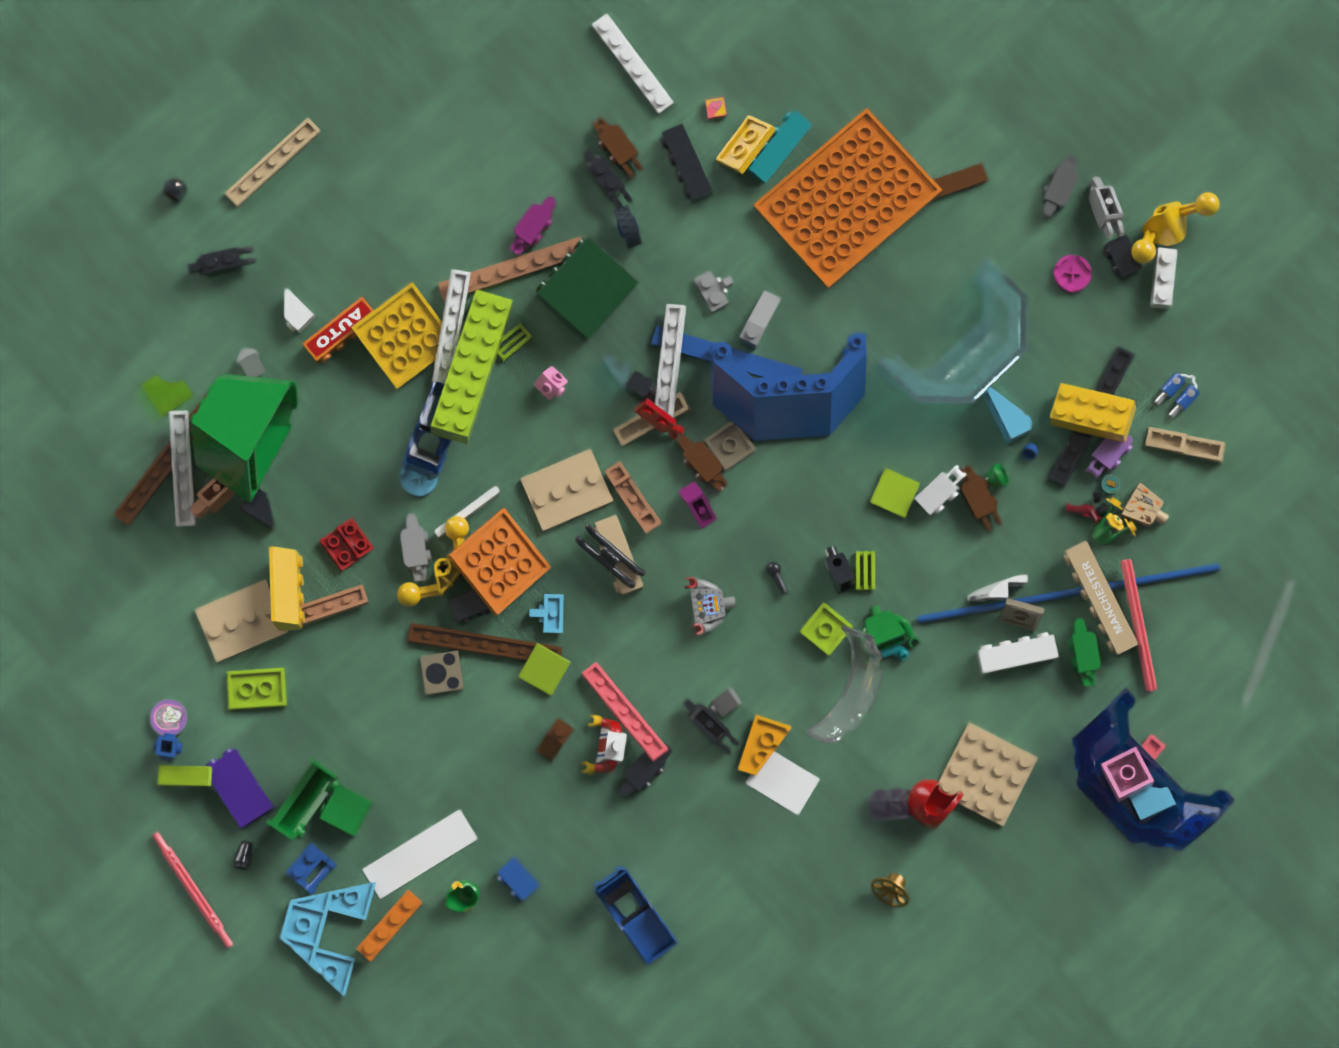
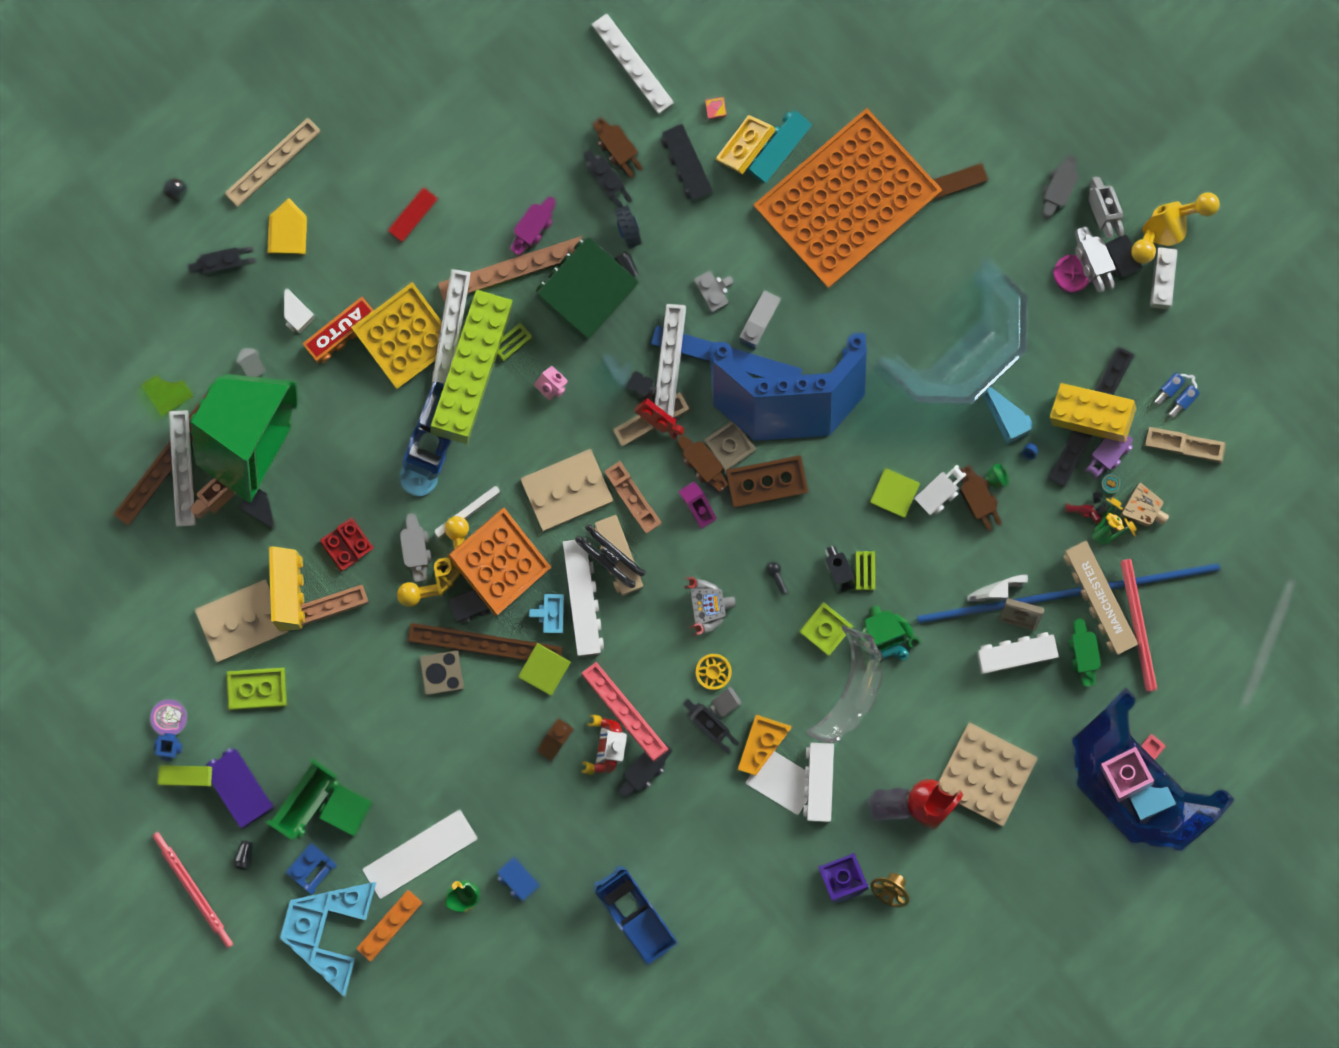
none -> yellow tile [267,198,307,255]
none -> red tile [388,187,438,243]
none -> white brick [563,538,604,657]
none -> black cone [614,251,639,277]
none -> yellow wheel [696,654,732,690]
none -> reddish brown plate [726,455,809,508]
none -> white brick [803,743,834,822]
none -> dark purple slope [818,852,869,903]
none -> hinge [1074,227,1116,292]

